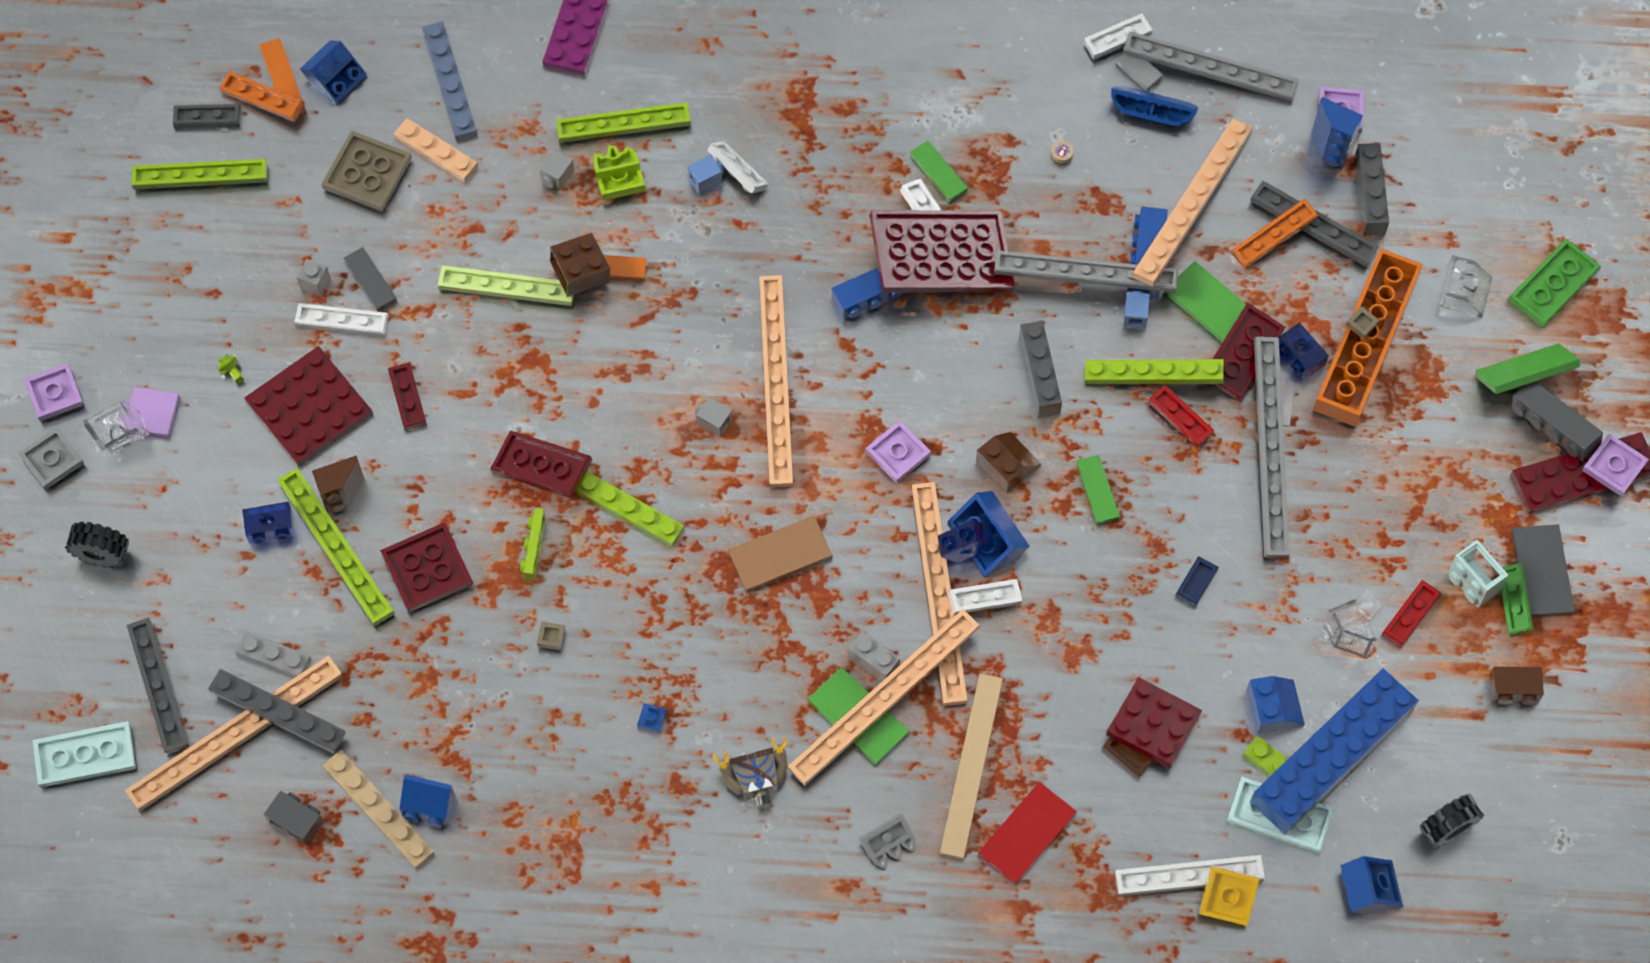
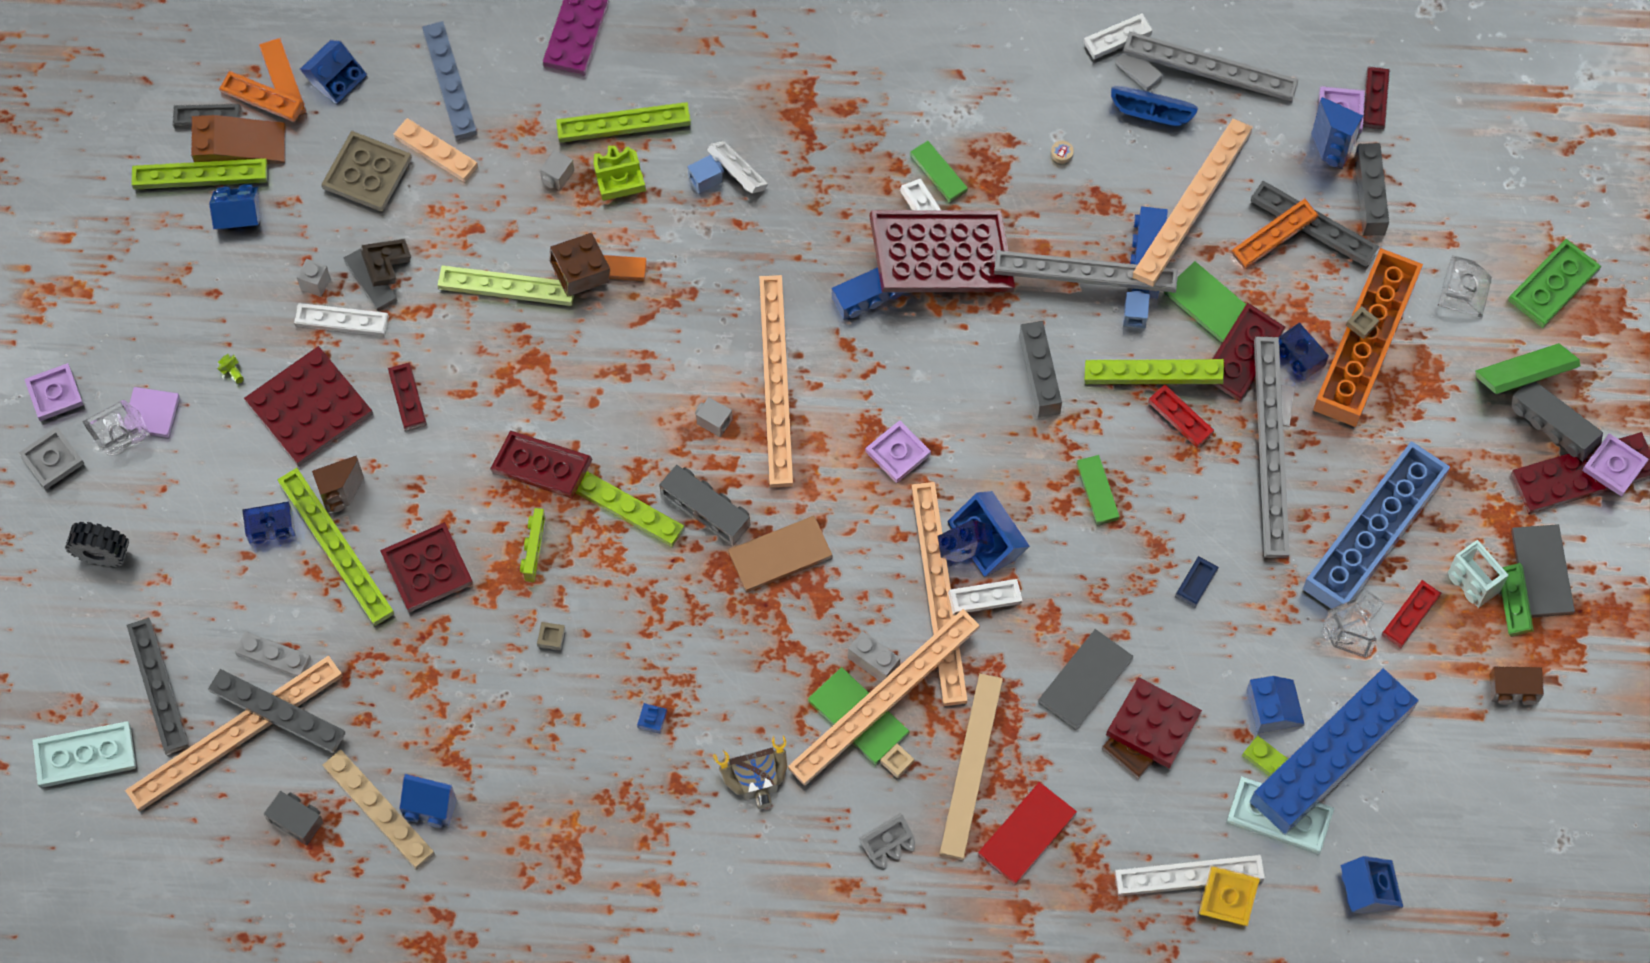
reddish brown slope [976,432,1041,493] -> none
black bush [1419,794,1485,849] -> none
none -> dark orange slope [191,115,285,164]
none -> blue slope [209,184,260,229]
none -> dark brown plate [360,239,411,287]
none -> dark grey brick [659,464,751,546]
none -> tan plate [880,743,915,779]
none -> dark grey tile [1038,629,1133,730]
none -> medium blue brick [1303,441,1450,616]
none -> dark red tile [1363,67,1390,130]

